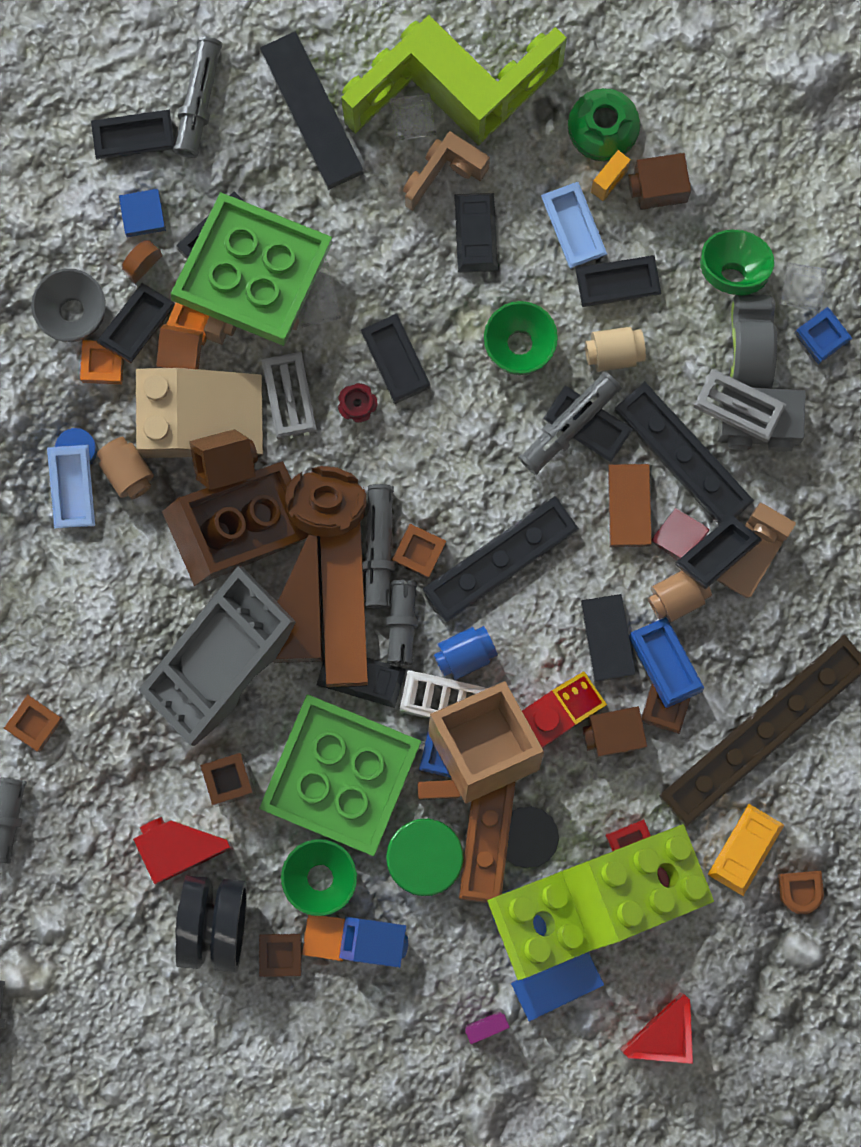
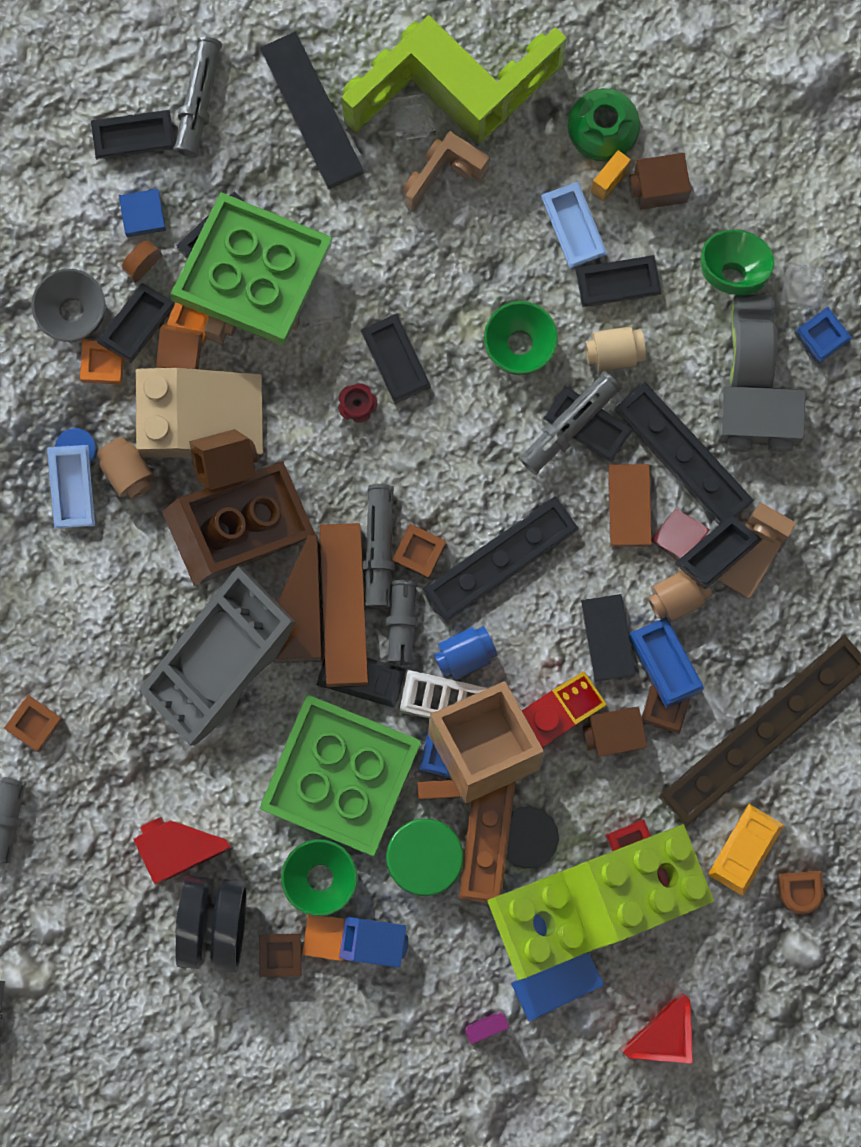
reddish brown brick [200,753,256,807] -> none
light grey tile [262,352,317,440] -> none
reddish brown tile [285,466,367,537] -> none
black tile [454,193,498,273] -> none
light grey tile [693,369,786,443] -> none

